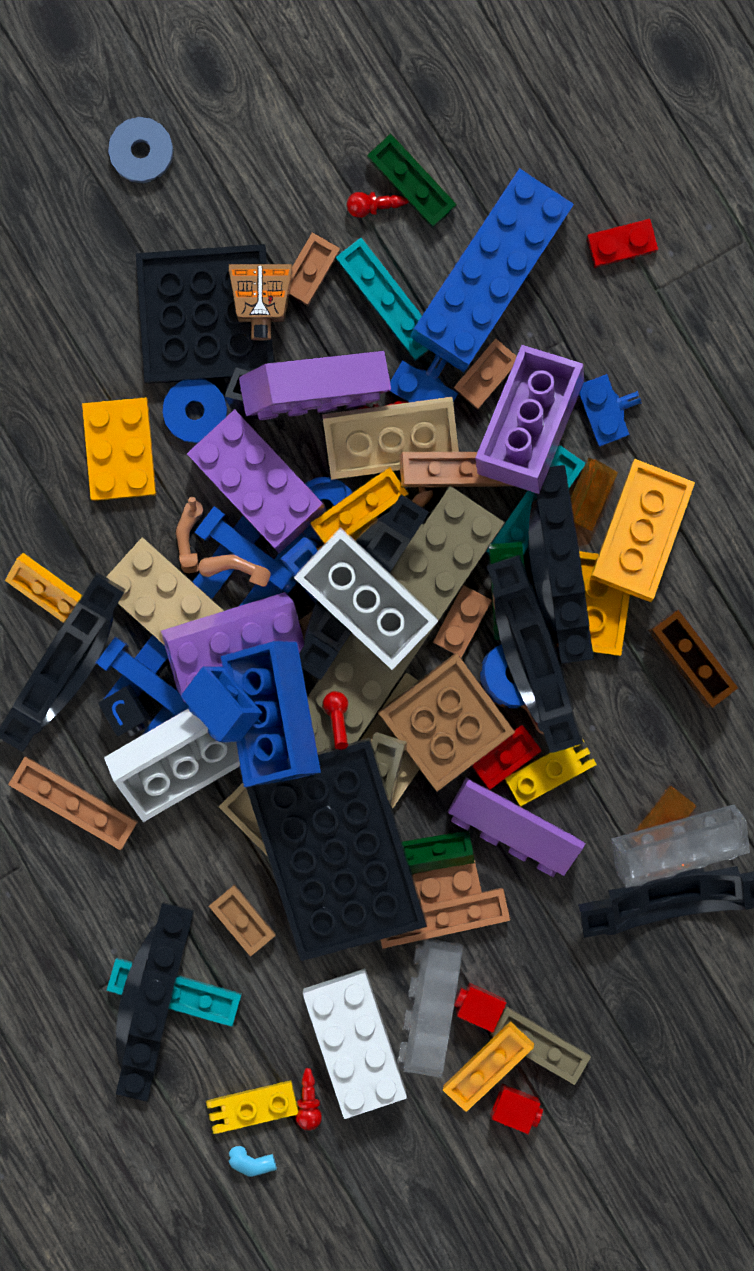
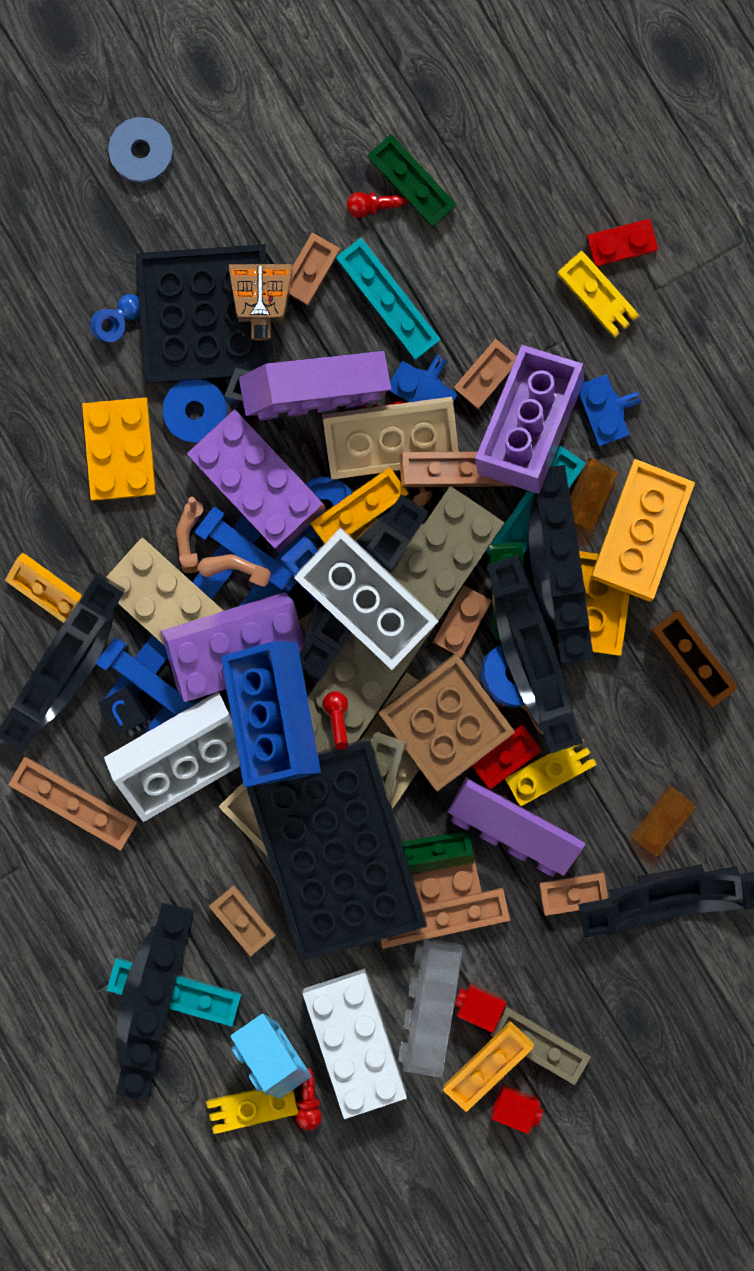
blue brick [181,666,262,742] -> none
medium azure arm [229,1146,277,1177] -> none
blue brick [410,168,574,372] -> none
clear brick [611,804,750,888] -> none
none -> blue plate [90,294,140,342]
none -> medium azure brick [230,1013,312,1099]
none -> nougat plate [539,872,608,916]
none -> yellow hinge [557,251,639,338]

